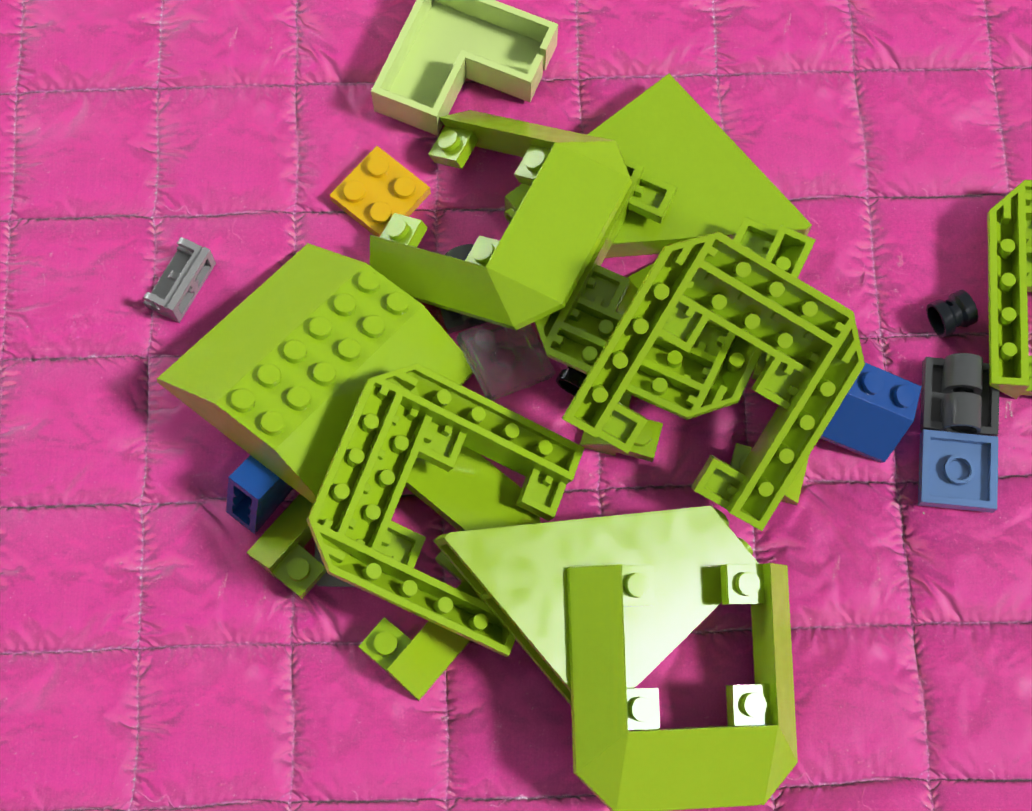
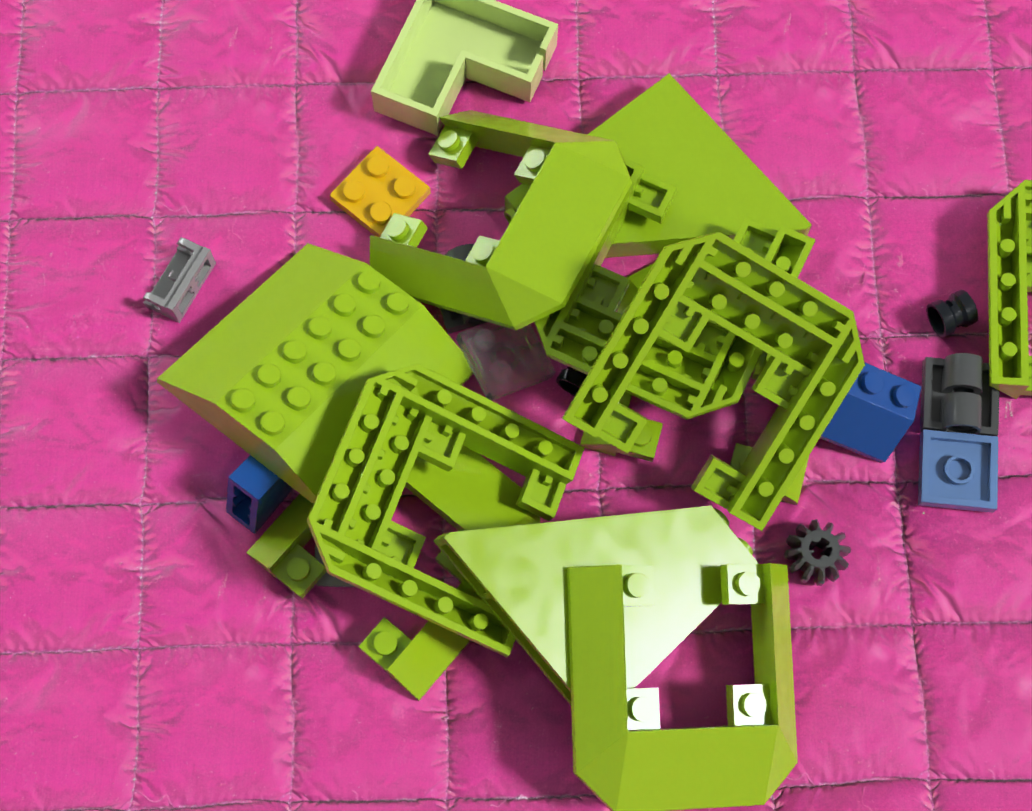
none -> dark grey gear [784,519,851,586]

